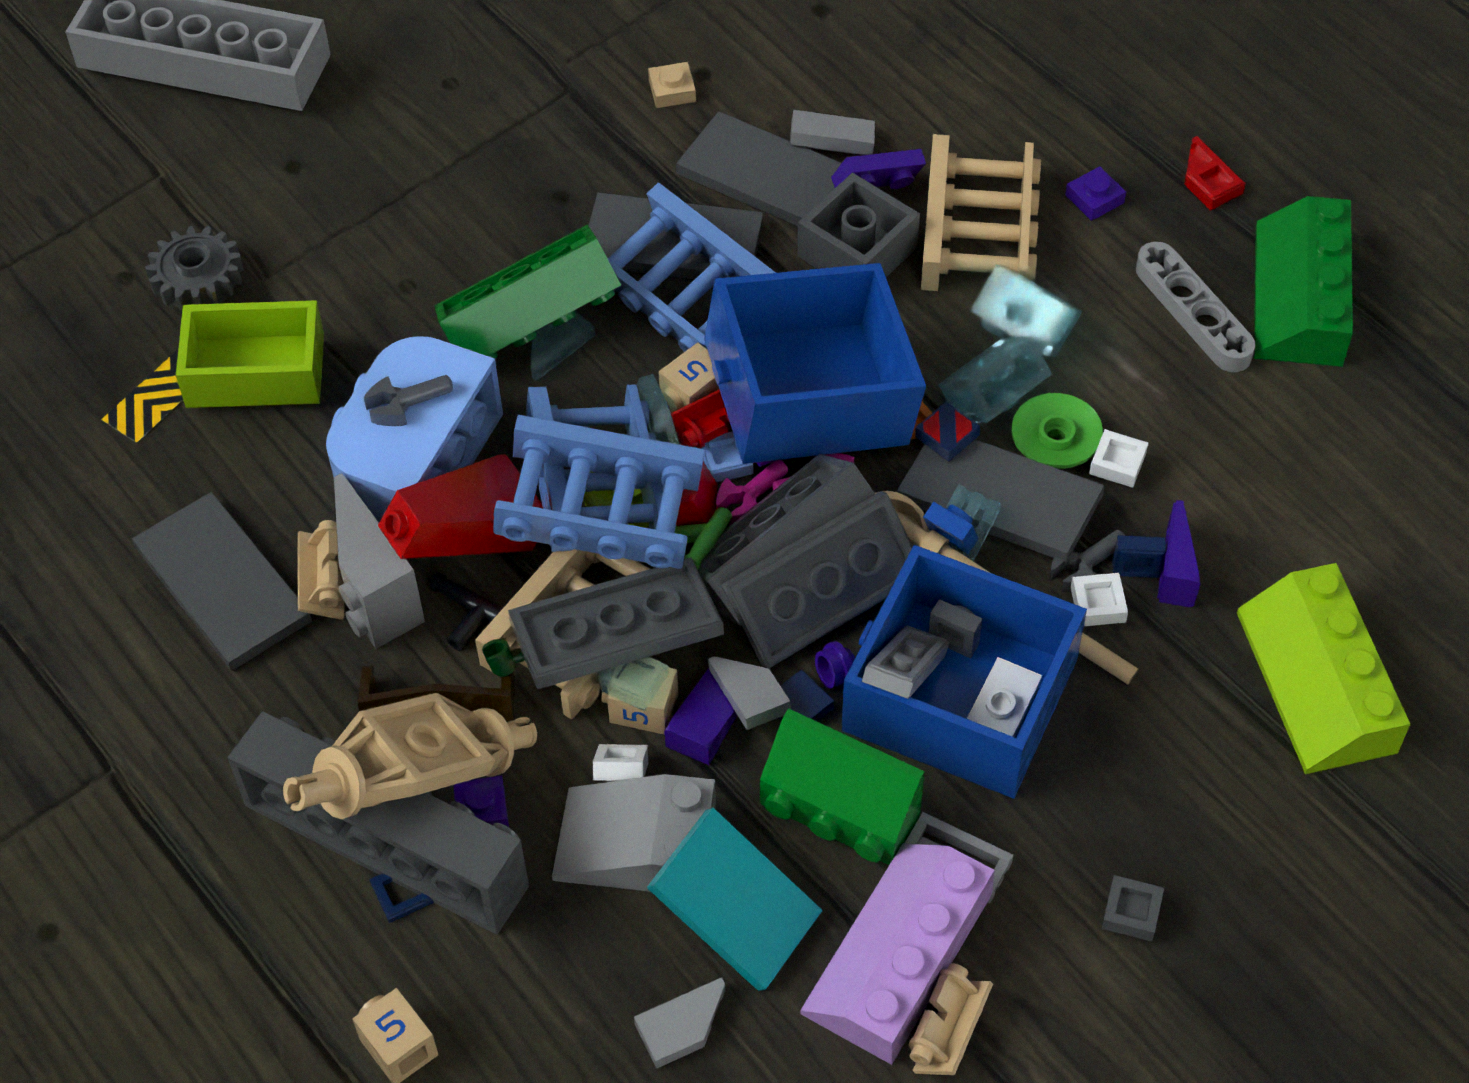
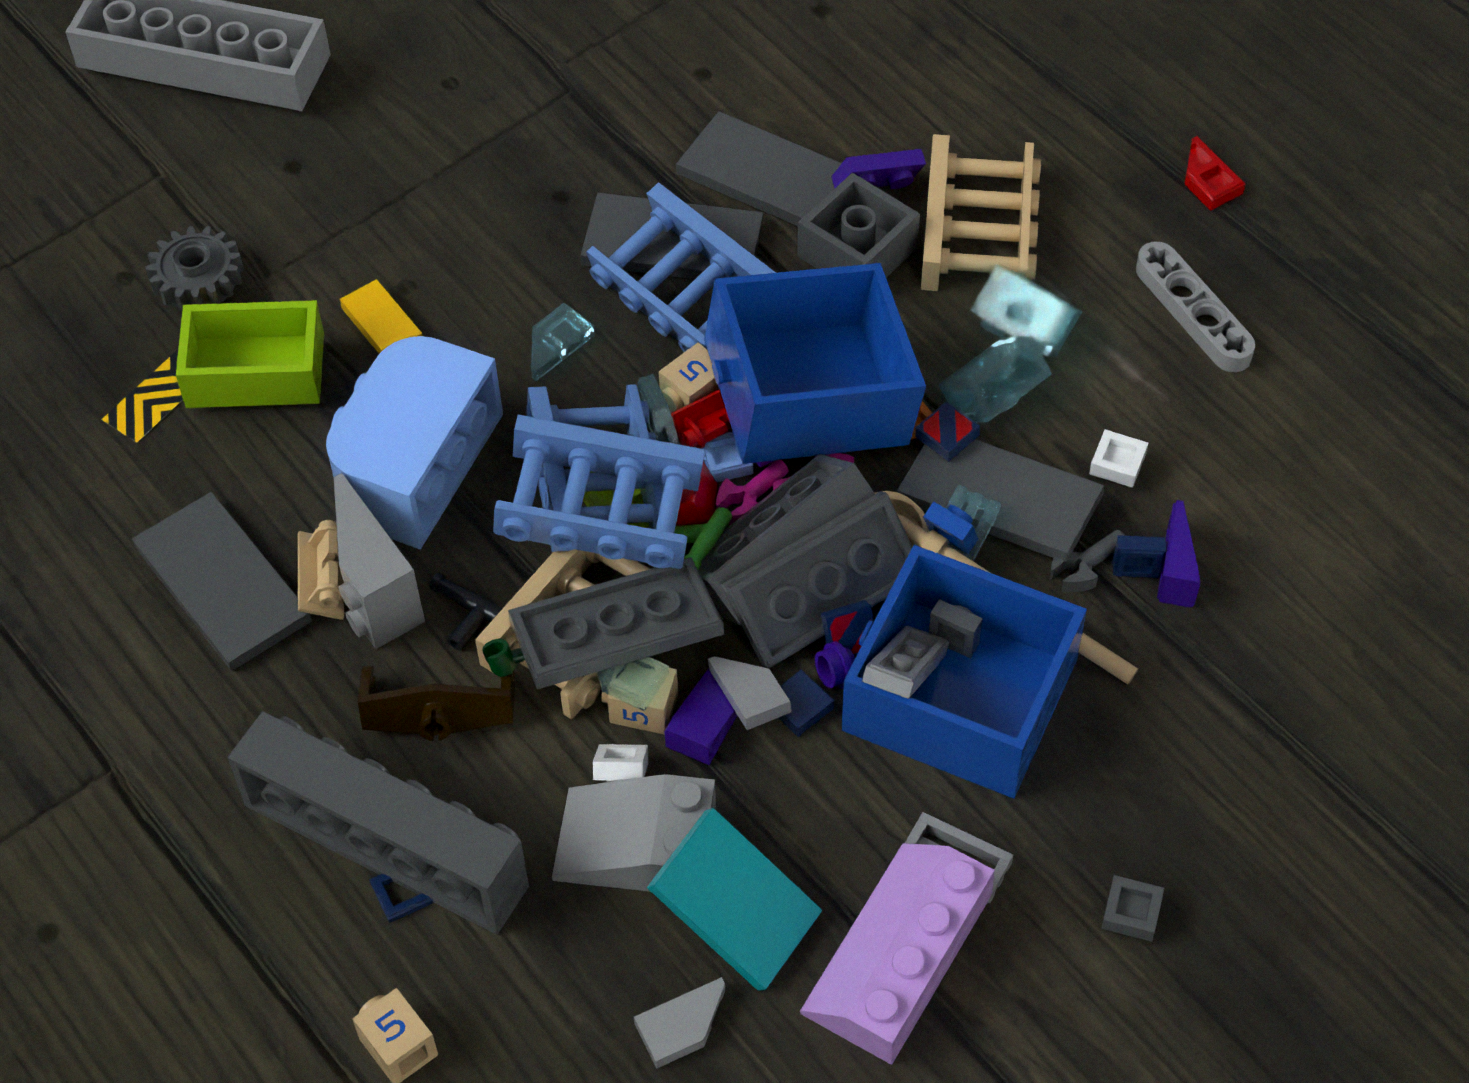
tan plate [283,693,537,819] -> none
dark grey bar [364,375,453,426] -> none
red slope [378,455,543,559] -> none
green slope [434,224,621,359] -> none
dark purple plate [453,775,509,827] -> none
tan plate [648,62,696,108] -> none
green slope [760,708,925,865] -> none
light grey tile [790,110,875,155] -> none
tan hinge [908,963,993,1075] -> none
white plate [967,657,1043,737] -> none
bright green dish [1012,393,1103,469] -> none
dark purple plate [1065,166,1126,221] -> none
white plate [1071,573,1128,626] -> none
lime slope [1237,563,1410,774] -> none
green slope [1254,196,1353,367] -> none
none -> yellow tile [340,279,423,354]
none -> dark blue tile [821,600,874,656]

